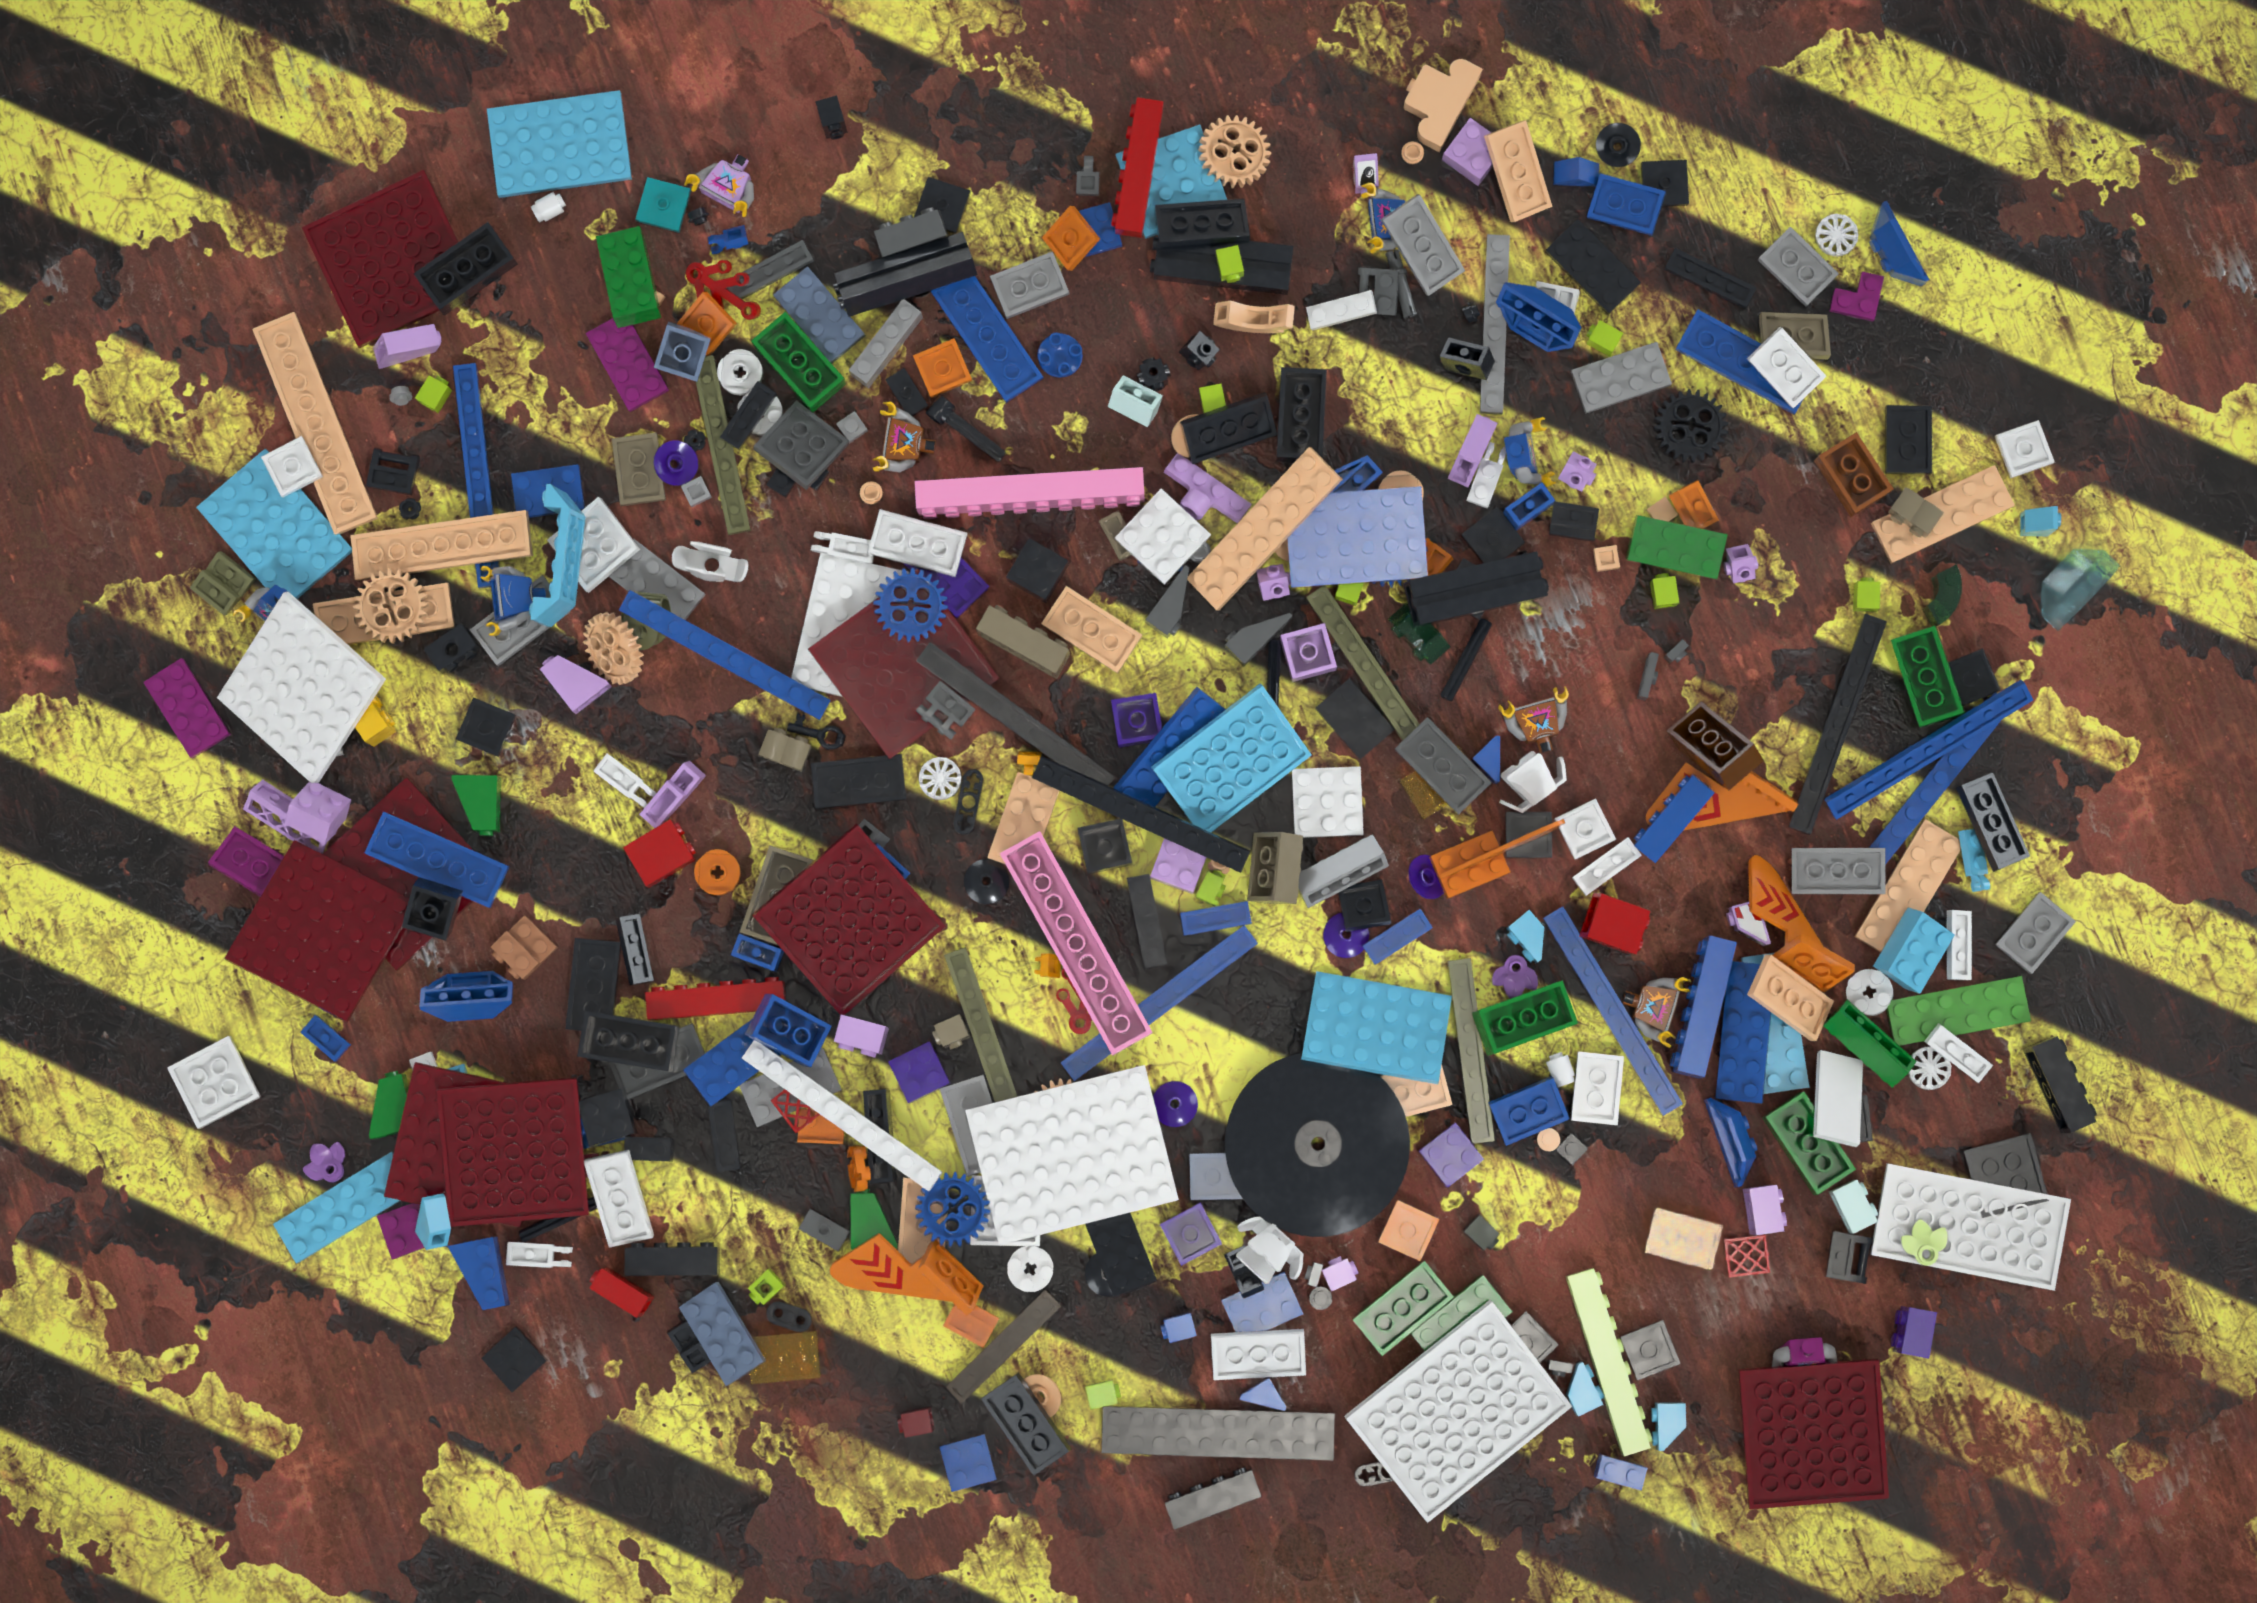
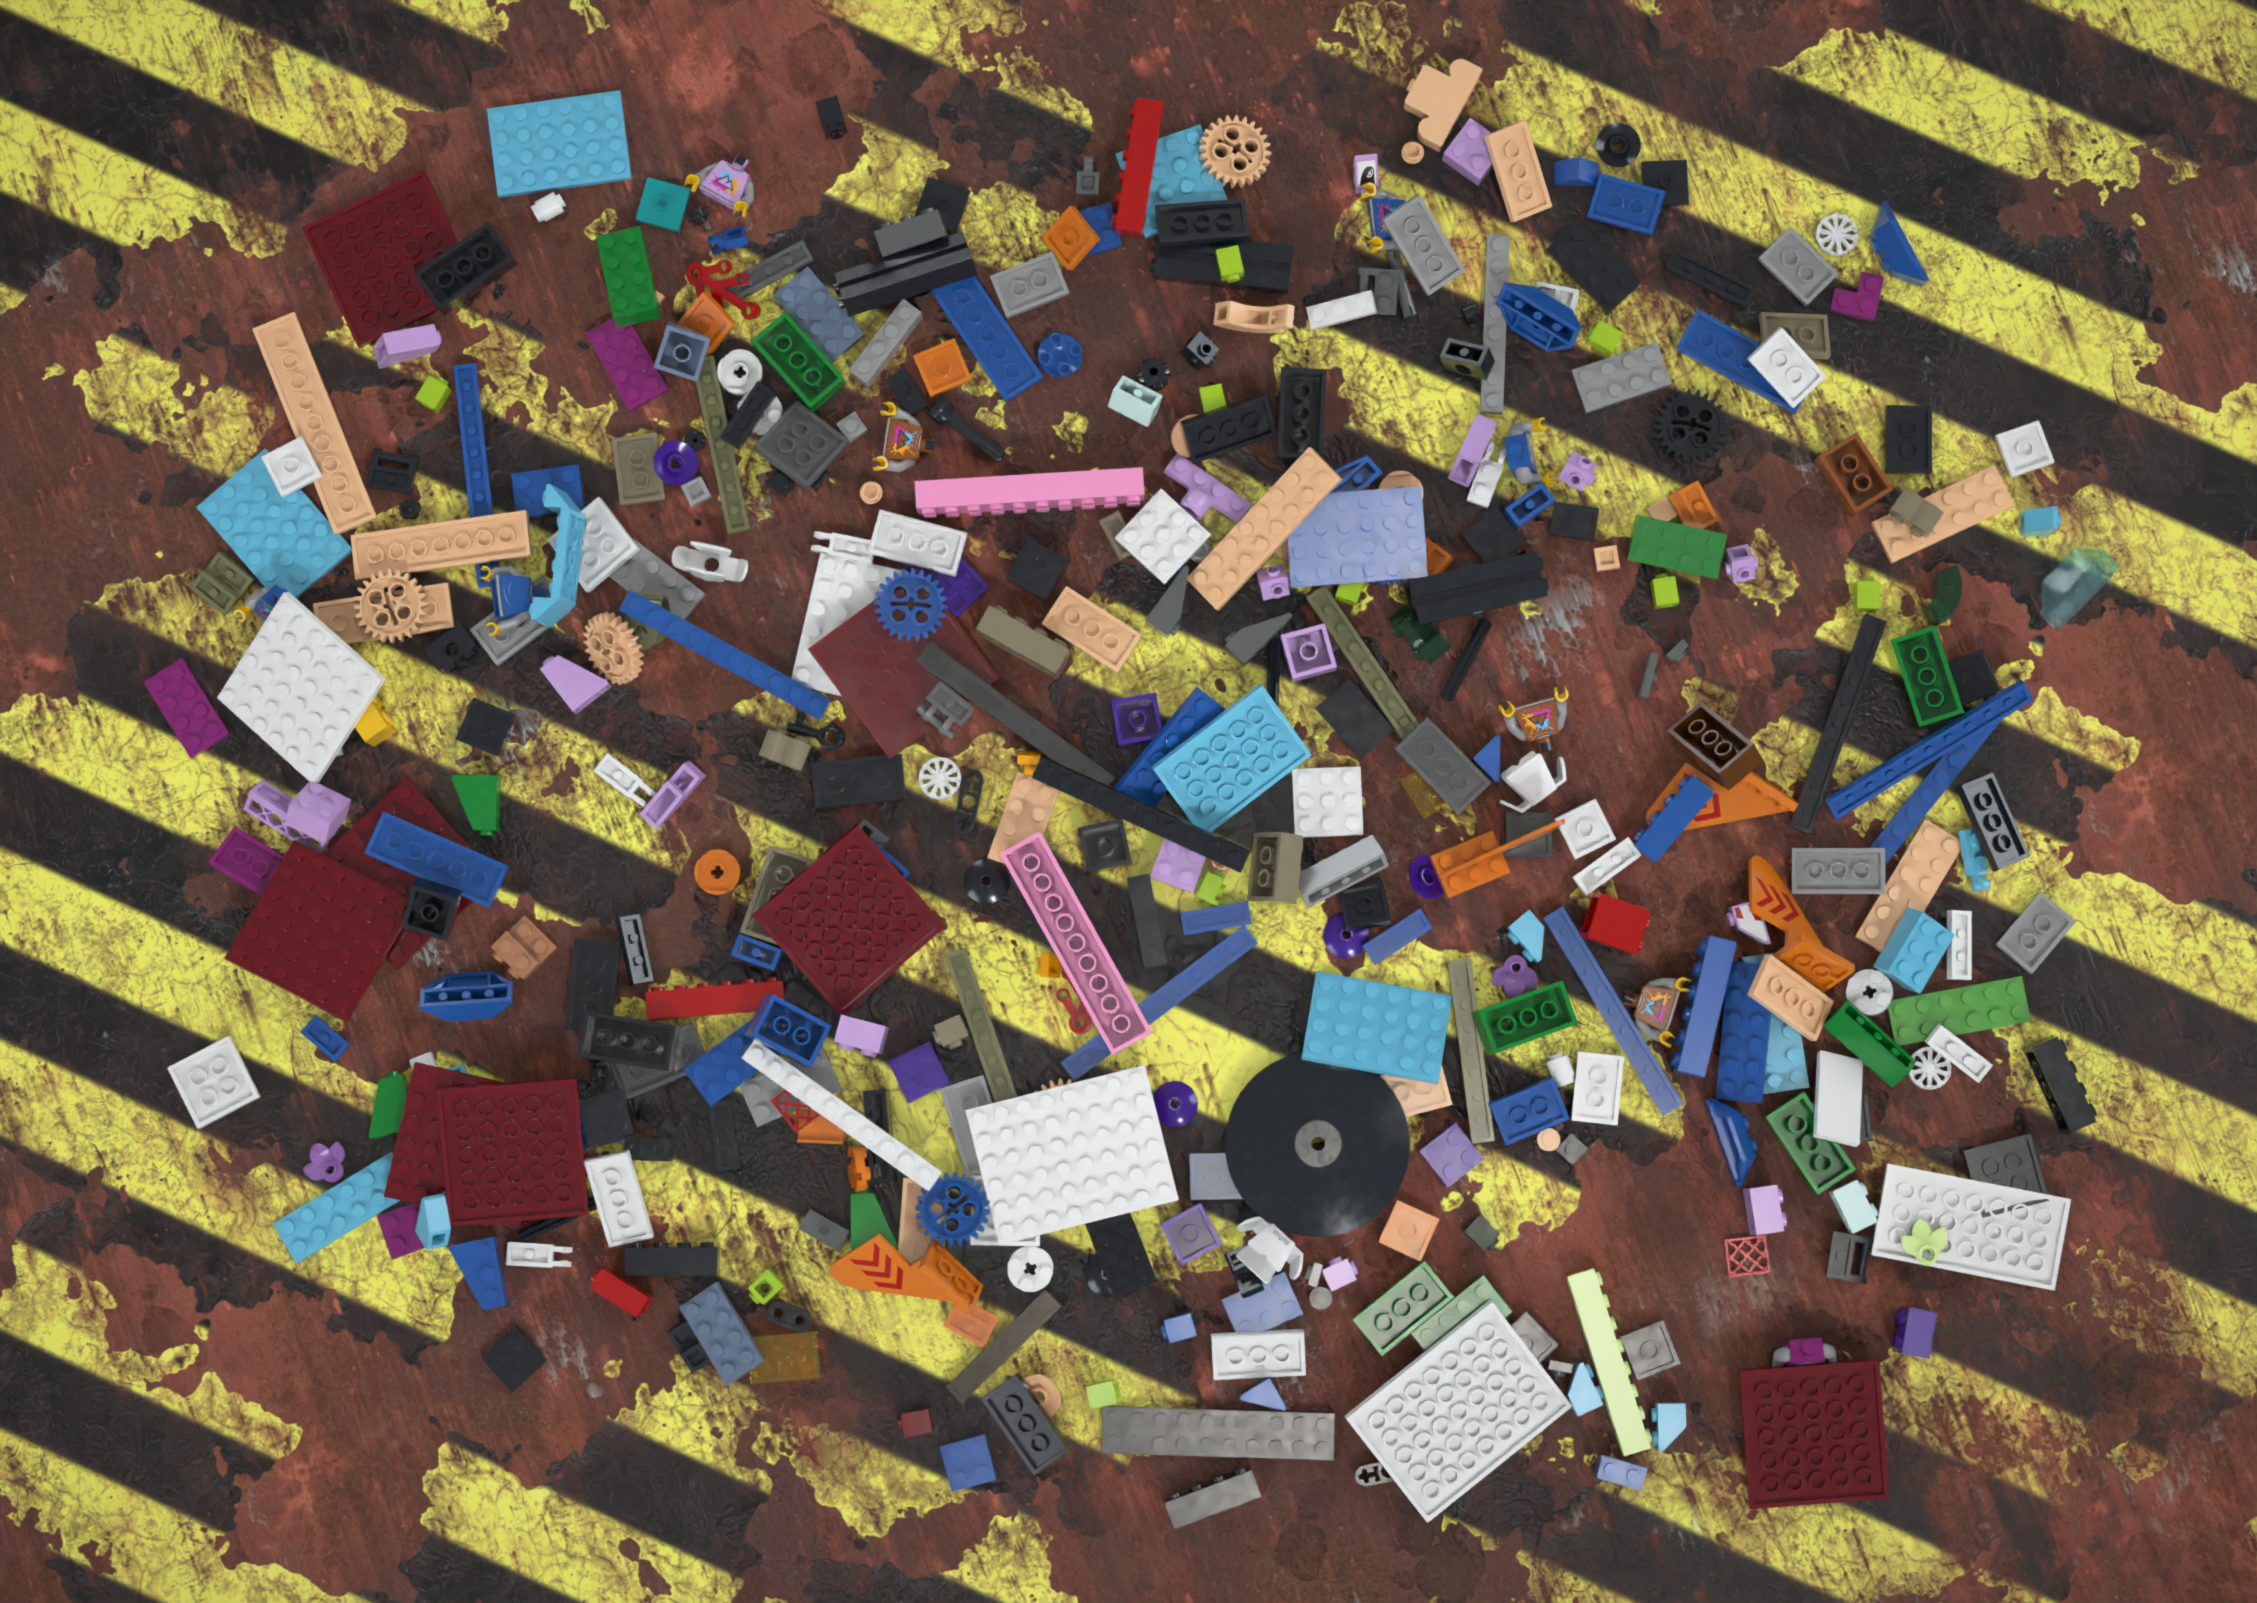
light grey plate [389,386,412,406] -> none
red brick [623,819,696,888] -> none
clear yellow plate [1644,1207,1723,1271] -> none

